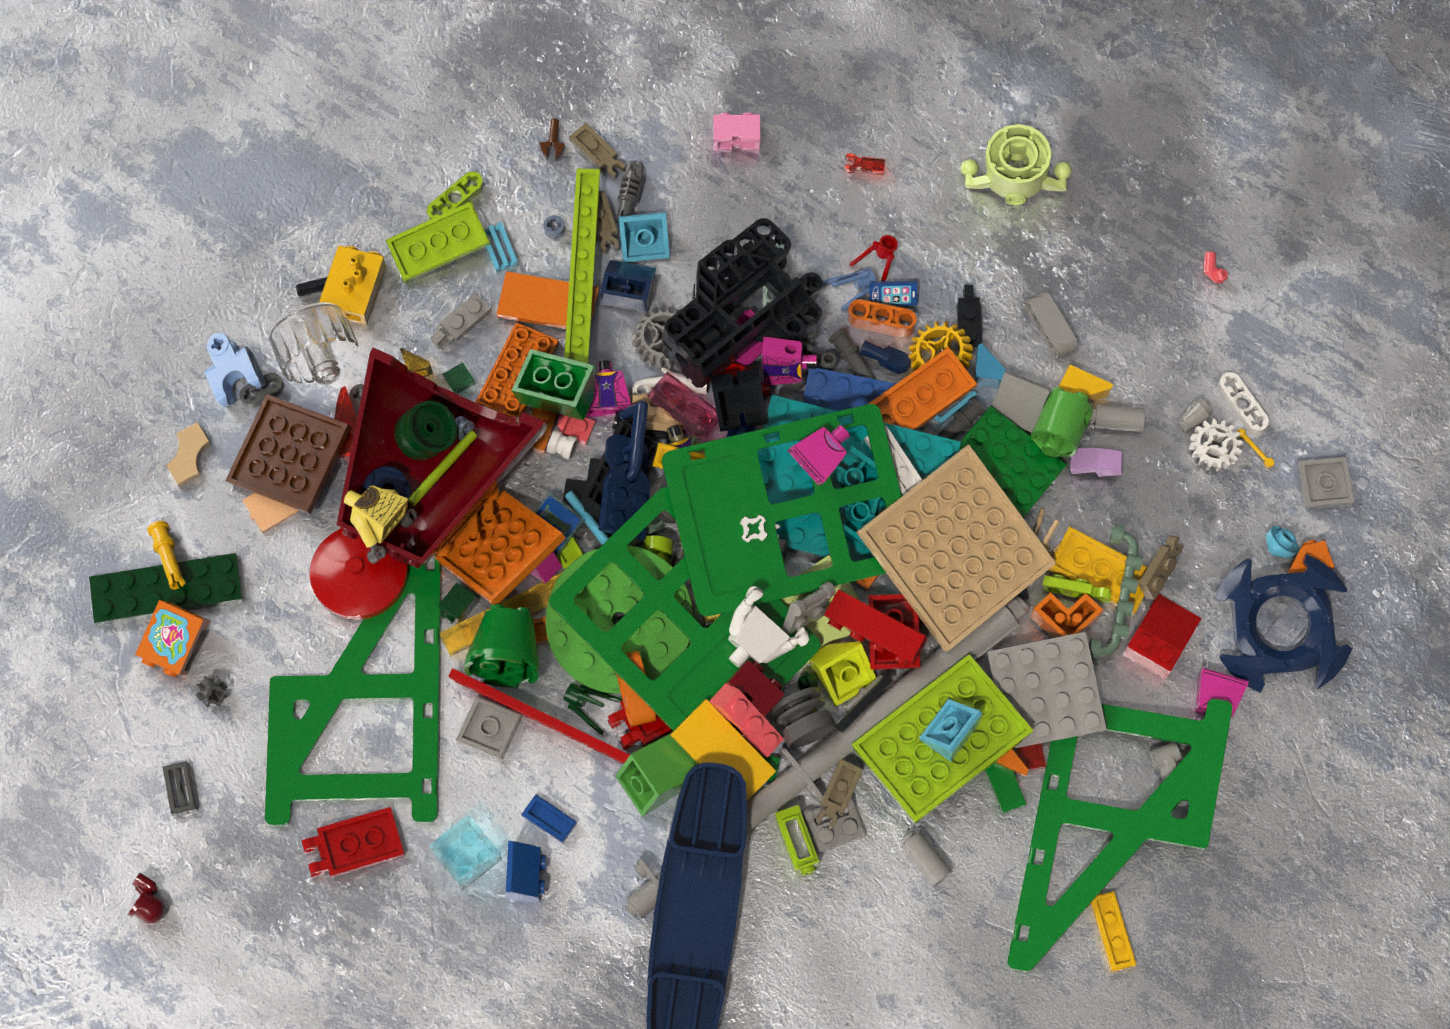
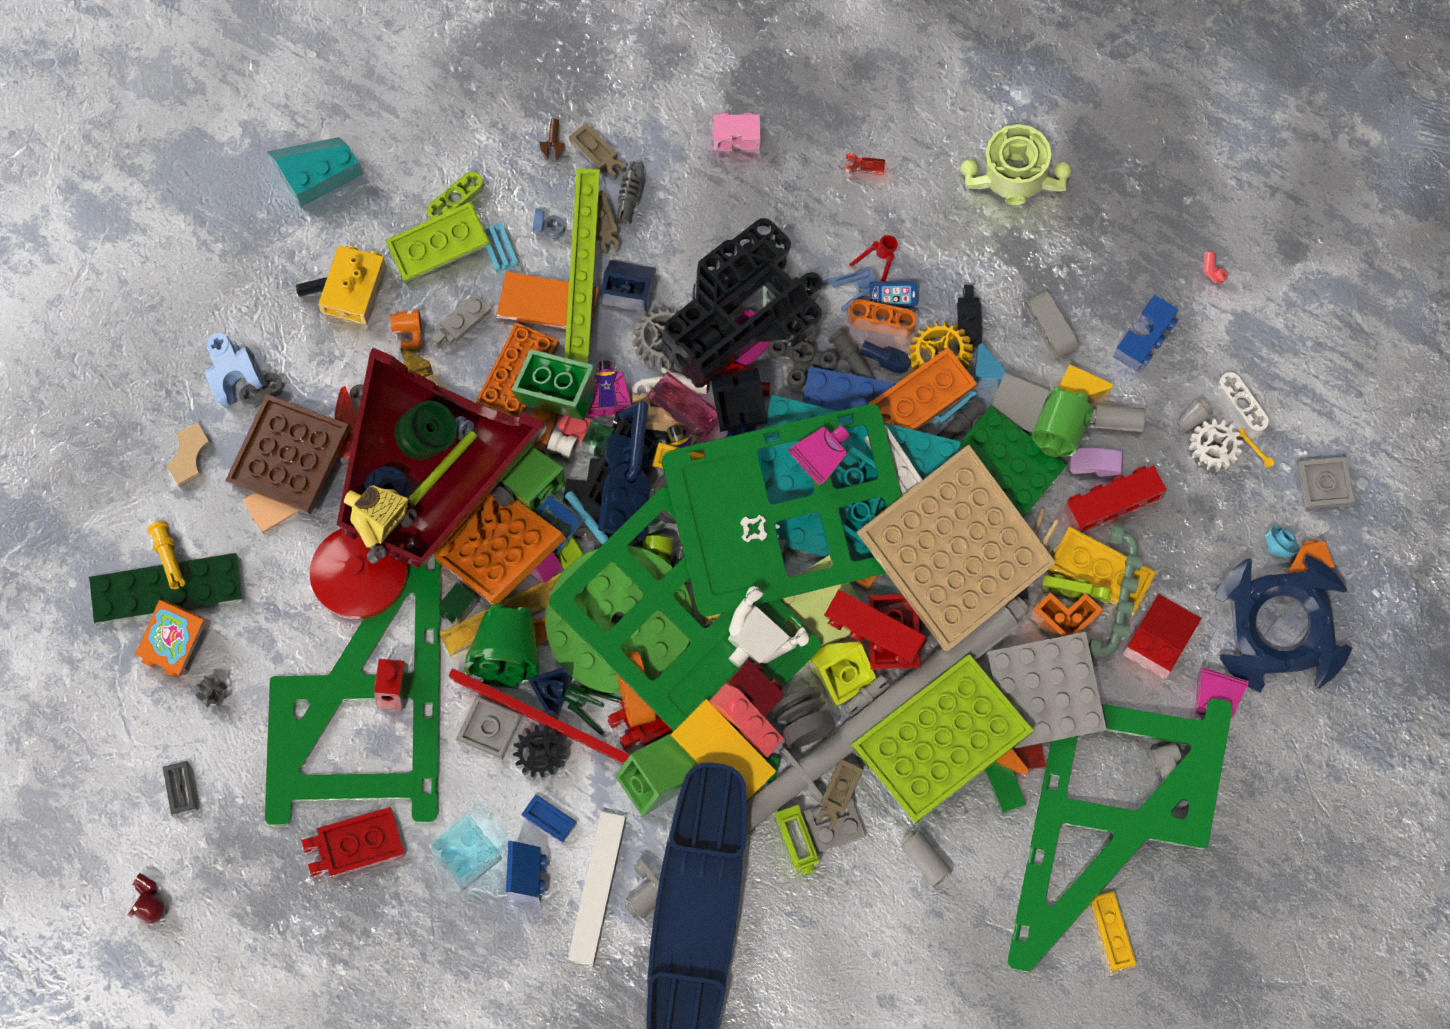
clear piece [269,302,358,385] -> none
clear green tile [442,362,475,394] -> none
medium azure slope [619,212,670,262] -> none
dark pink torso [762,337,817,386] -> none
light grey plate [782,582,836,635] -> none
dark green plate [798,671,818,690] -> none
black bar [836,674,893,733] -> none
medium azure slope [919,699,982,762] -> none
dark tan plate [1138,535,1184,600] -> none
none -> teal wedge [267,137,362,207]
none -> red torso [374,659,409,711]
none -> orange piece [390,309,423,351]
none -> dark grey plate [492,485,515,508]
none -> bright green slope [498,446,566,513]
none -> black gear [513,725,567,781]
none -> dark blue slope [527,667,573,719]
none -> medium blue tile [532,208,545,233]
none -> white tile [568,812,626,966]
none -> clear green brick [582,420,614,458]
none -> red brick [1064,465,1167,533]
none -> blue arch [1113,294,1179,372]

